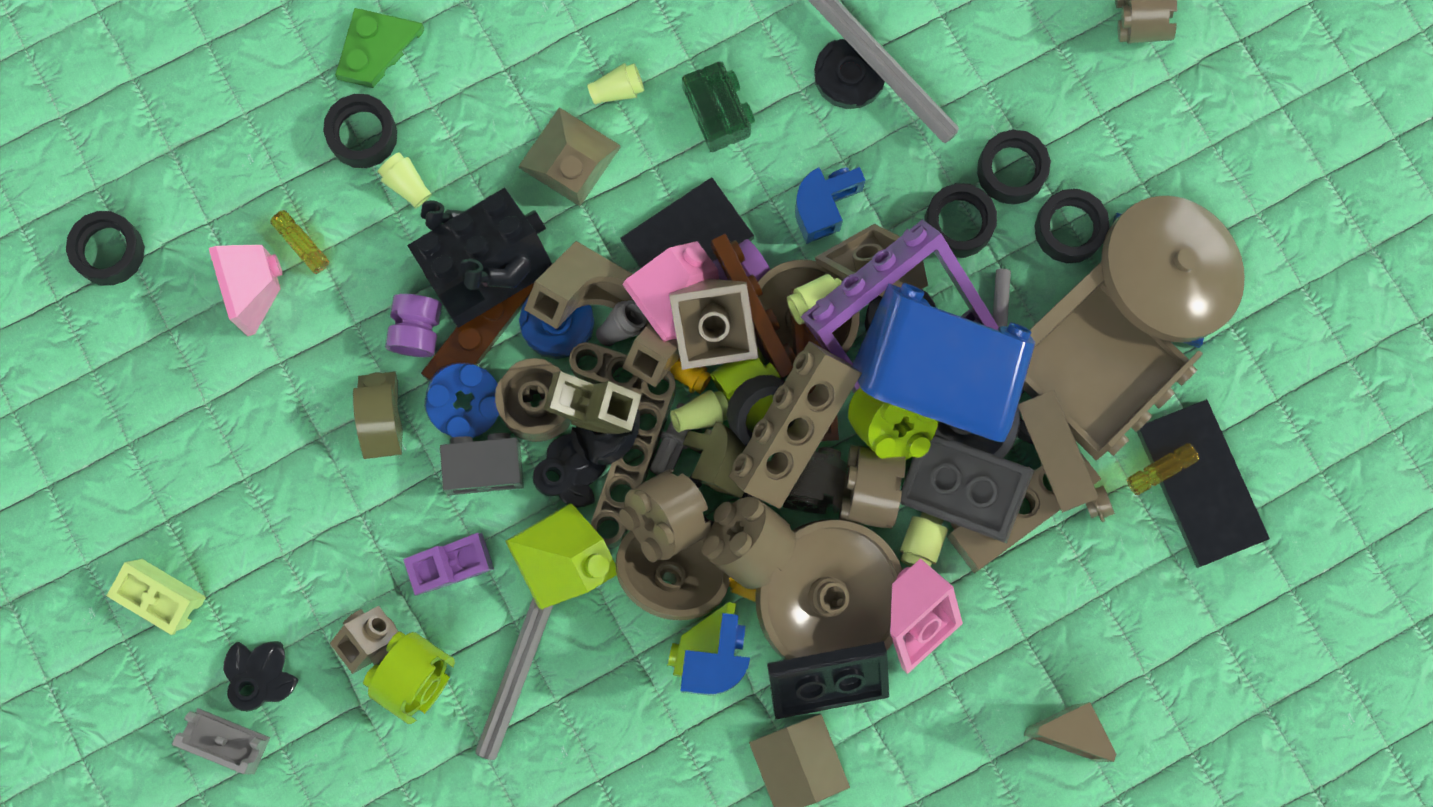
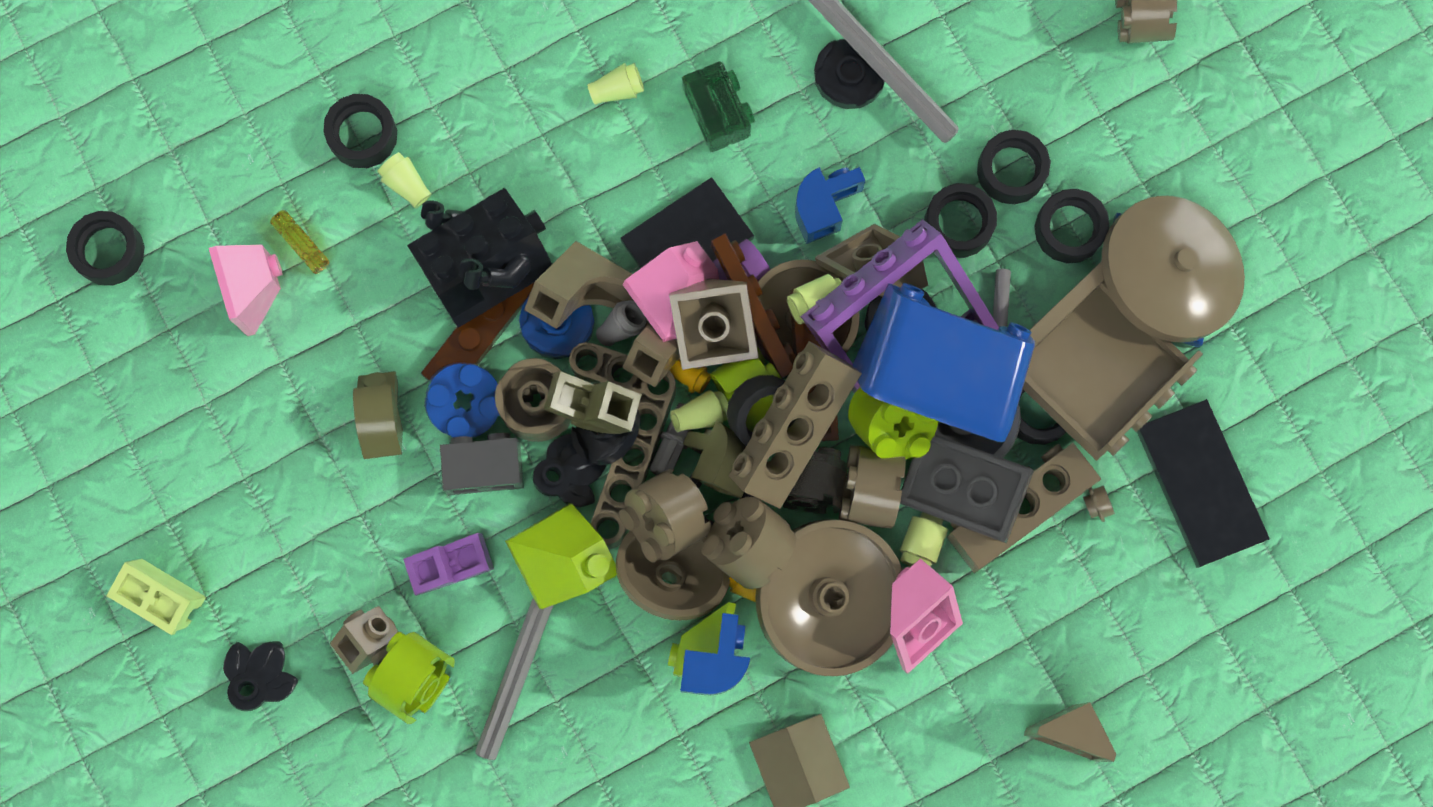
light grey hinge [172,708,270,774] -> none
bright green wing [335,8,424,88] -> none
medium lavender wheel [385,294,442,357] -> none
dark tan slope [519,107,621,206] -> none
black tile [767,641,889,719] -> none
dark tan tile [1018,390,1099,512] -> none
clear yellow axle [1127,443,1199,495] -> none

